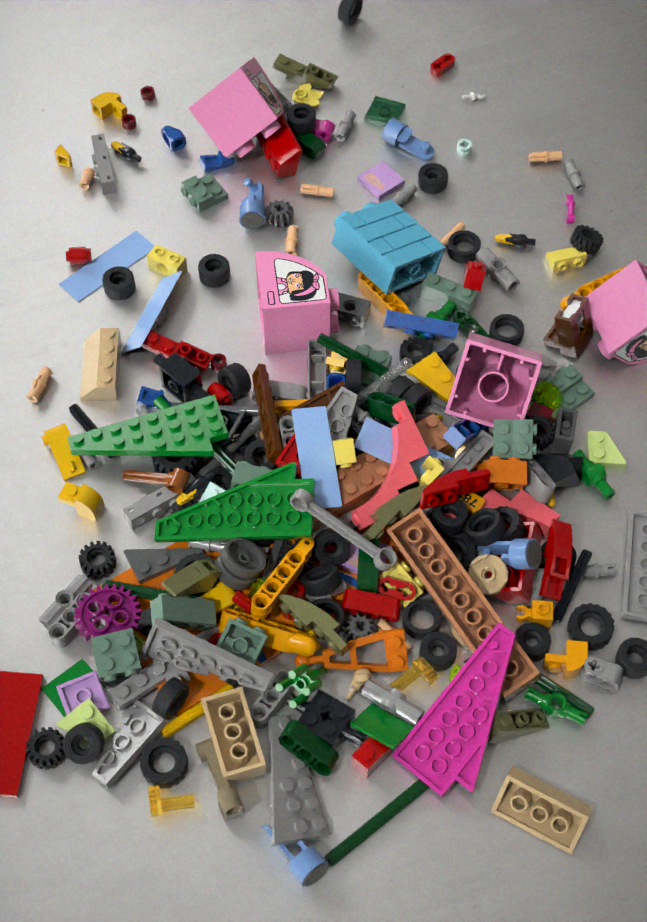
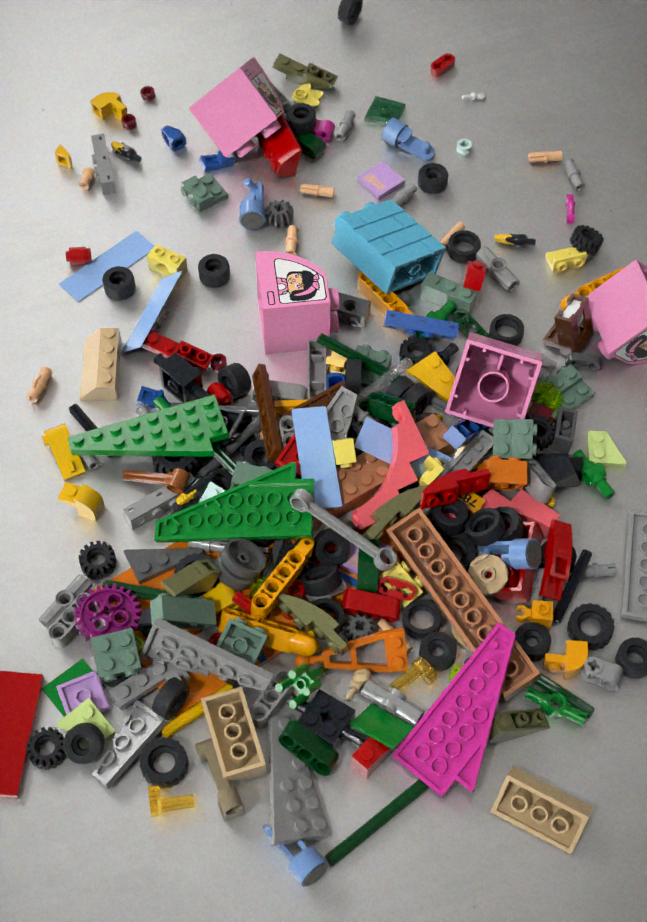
none -> dark grey beam [565,352,600,371]

